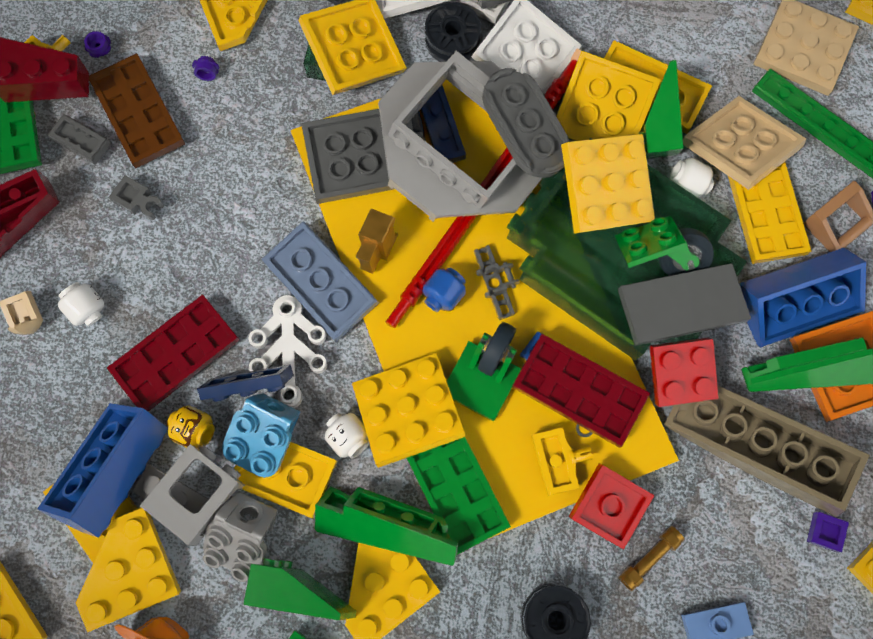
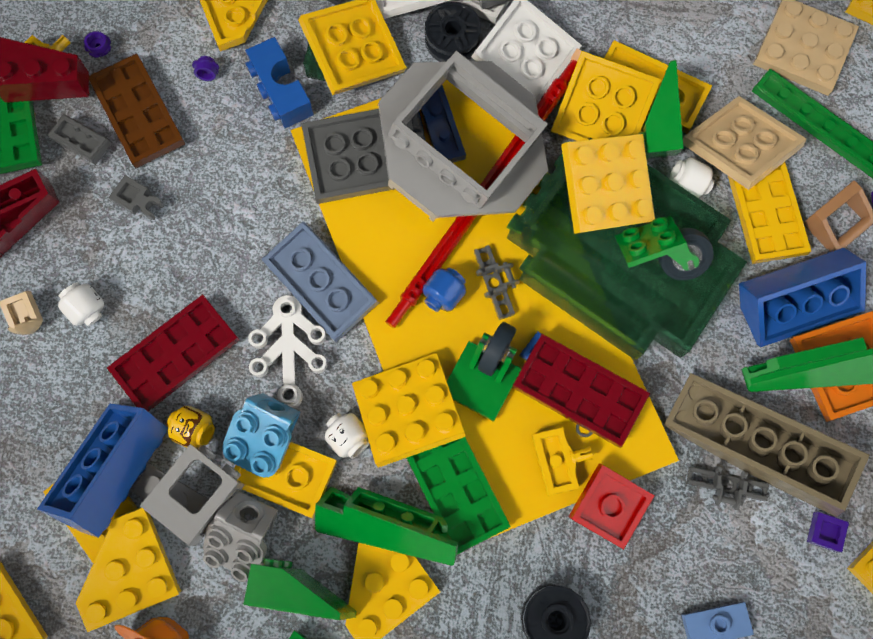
dark blue plate [197,364,294,402] -> none
pearl gold piece [356,209,398,274] -> none
dark grey tile [482,68,570,178] -> none
dark grey tile [618,264,751,346] -> none
pearl gold bar [618,526,685,591] -> none
plate [650,337,719,407] -> none
none -> blue arch [245,37,314,129]
none -> dark grey piece [686,465,769,510]

